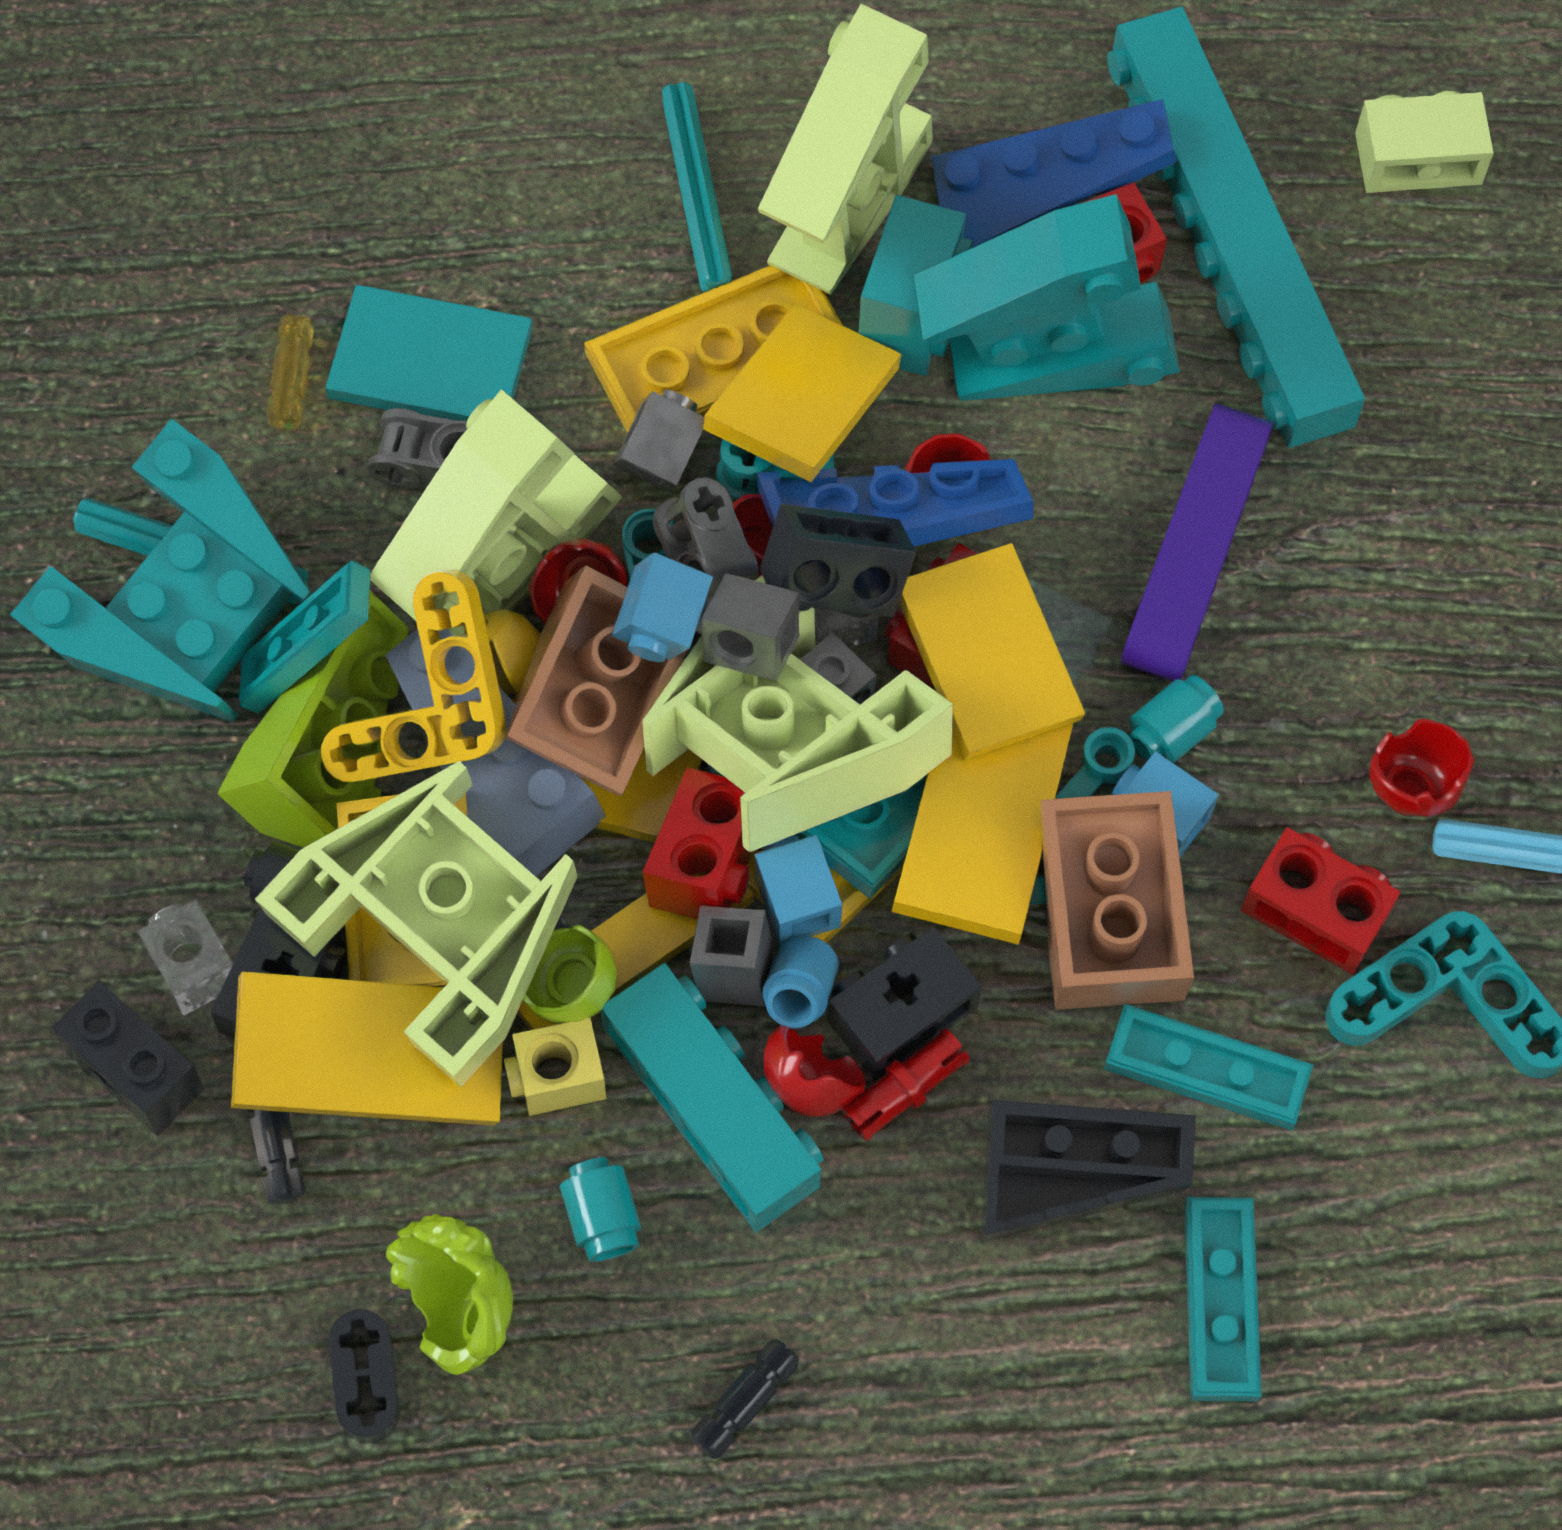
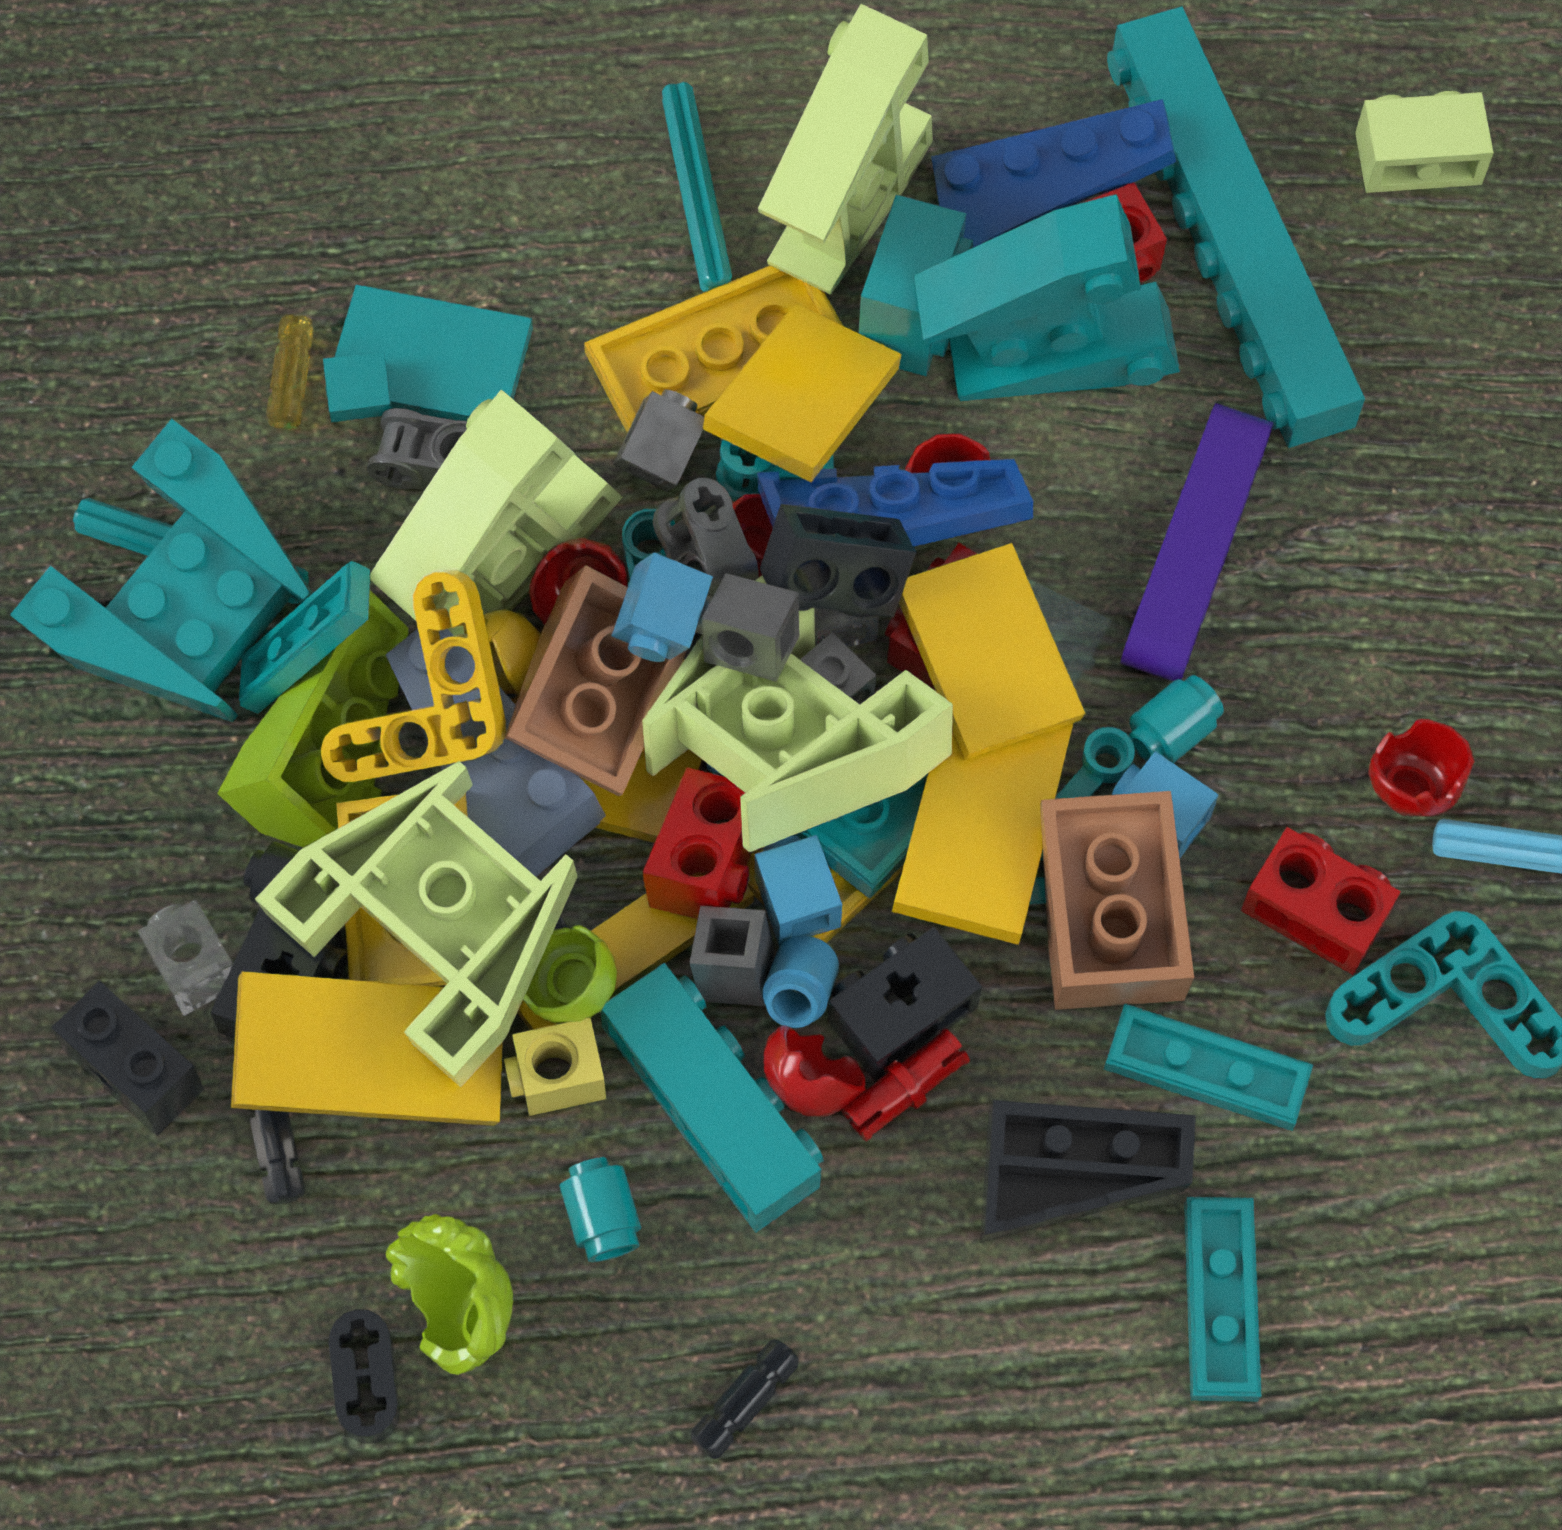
none -> teal tile [323,351,392,423]

